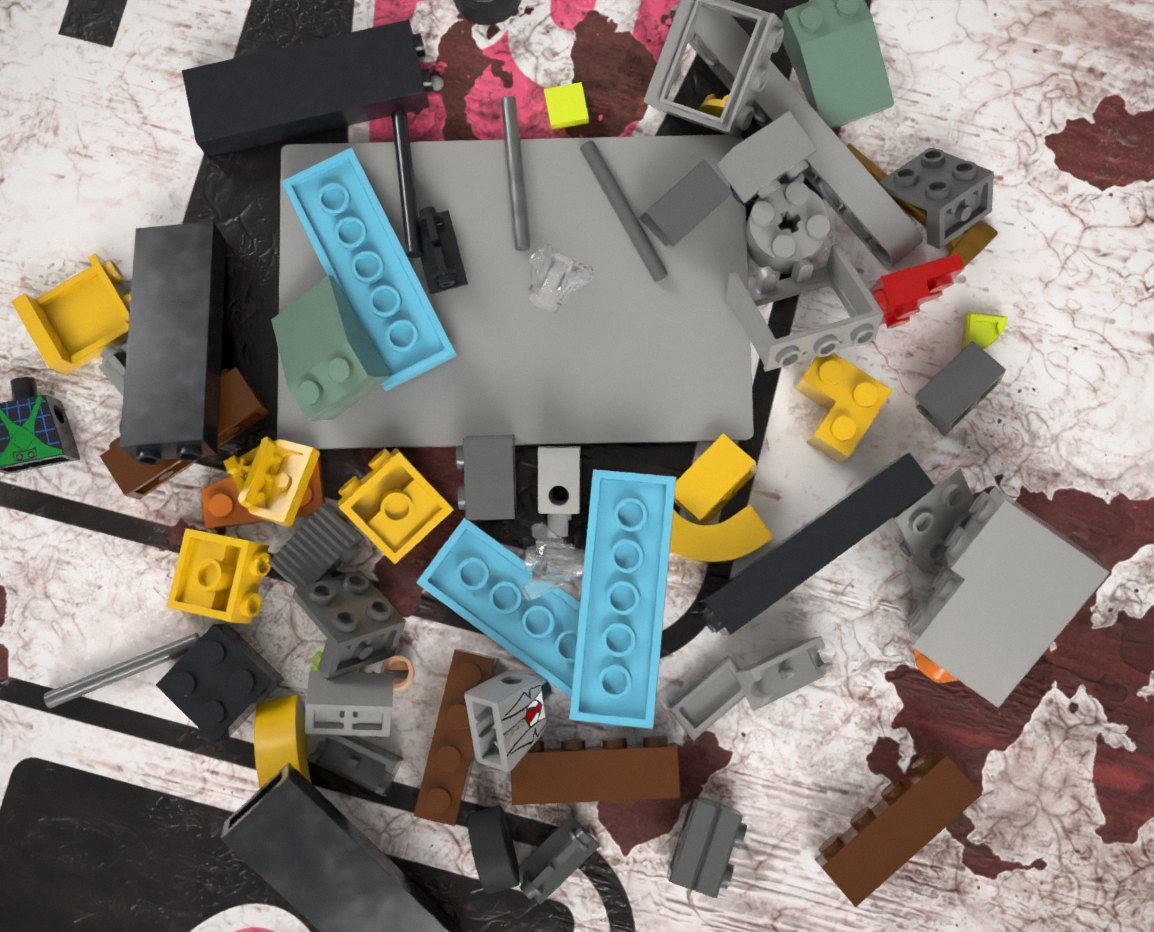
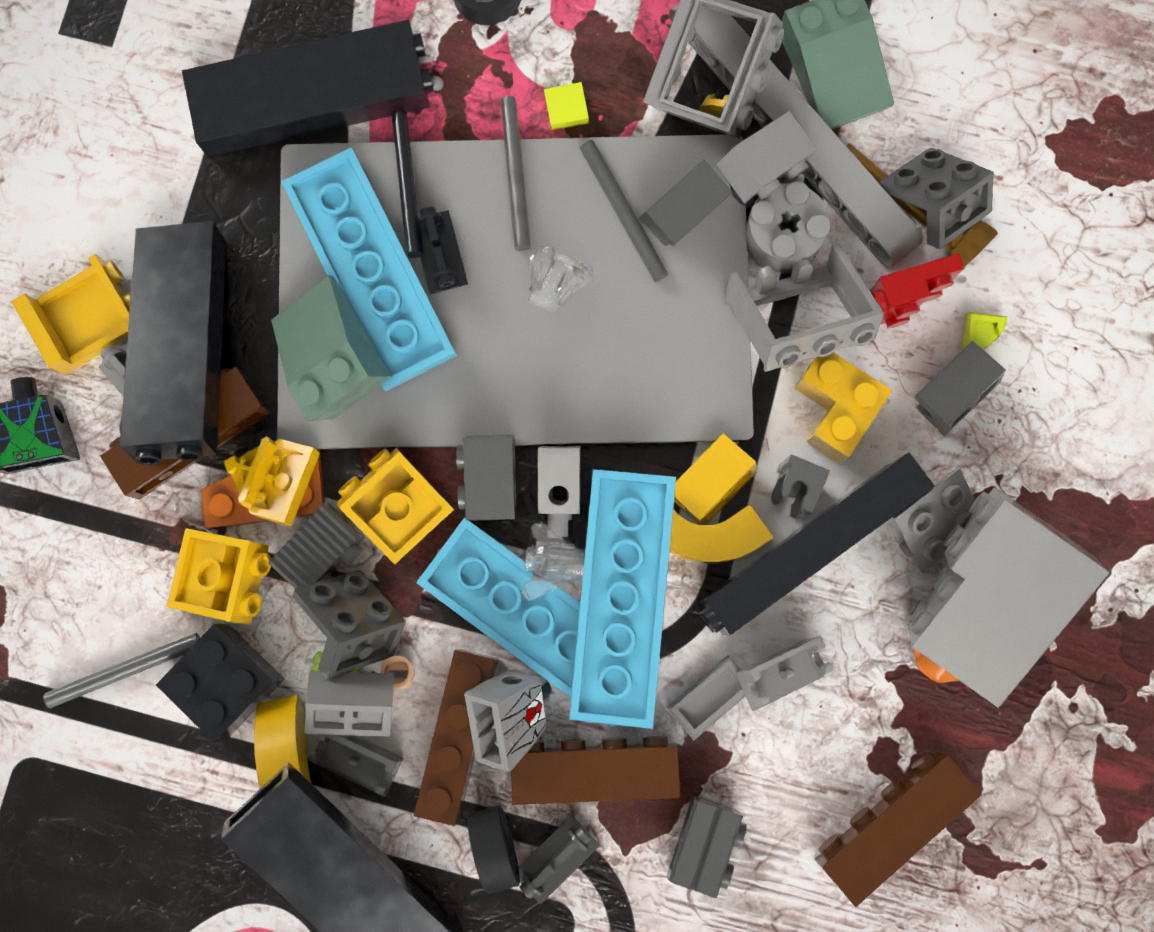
none -> dark grey hinge [771,454,830,520]

